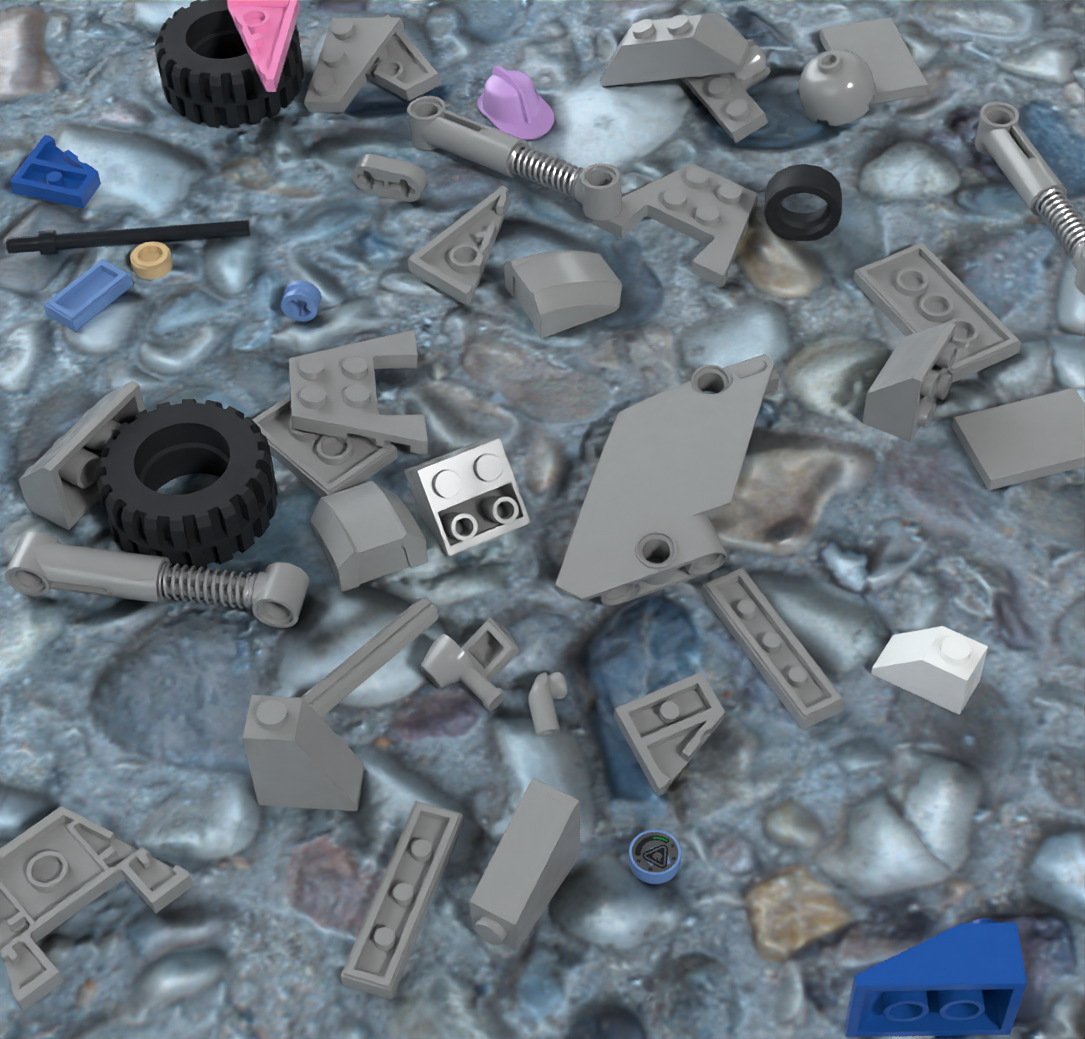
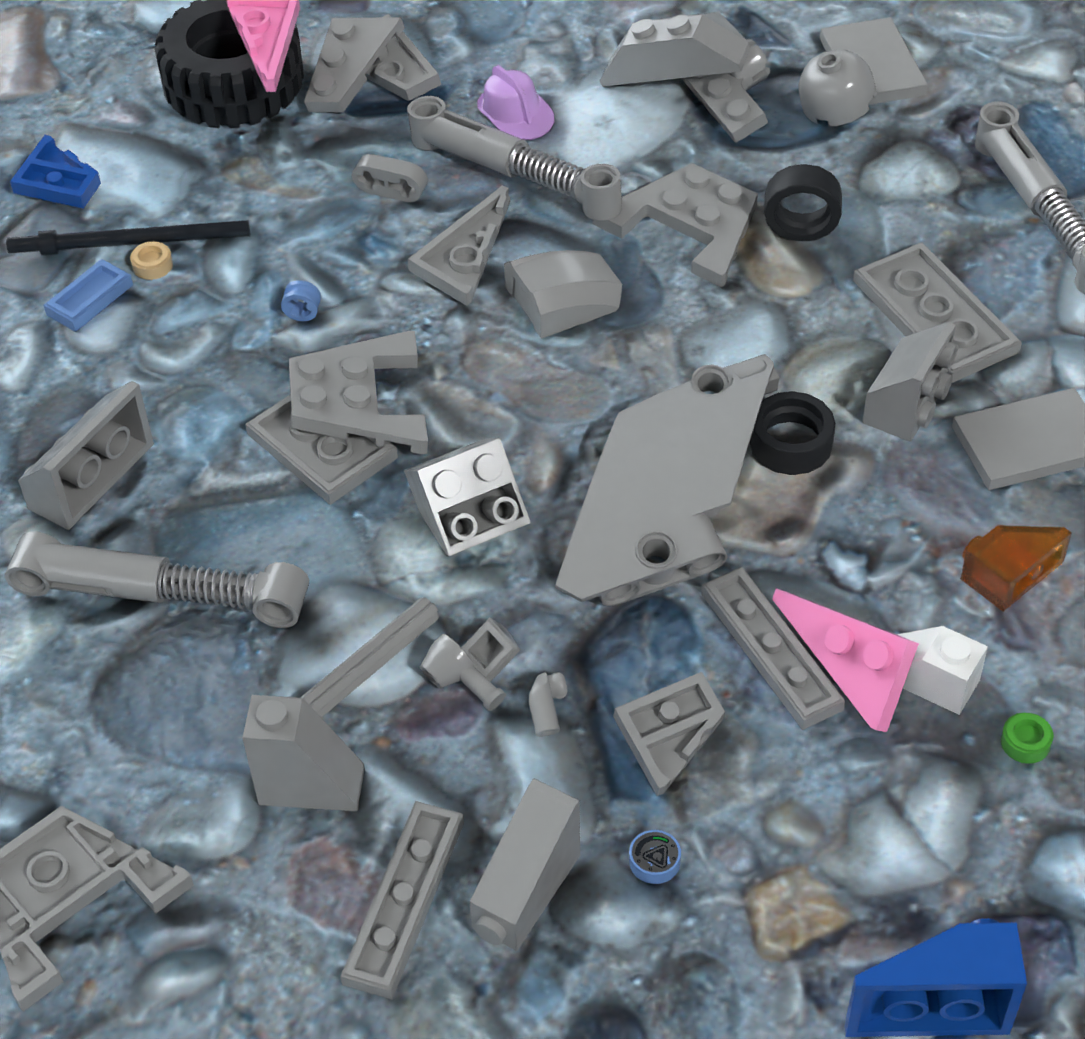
black tyre [96,399,278,570] -> none
light grey slope [310,481,428,592] -> none
none -> black tyre [750,391,836,475]
none -> bright pink wing [772,588,919,732]
none -> clear orange slope [960,525,1072,612]
none -> bright green tile [1001,712,1054,764]

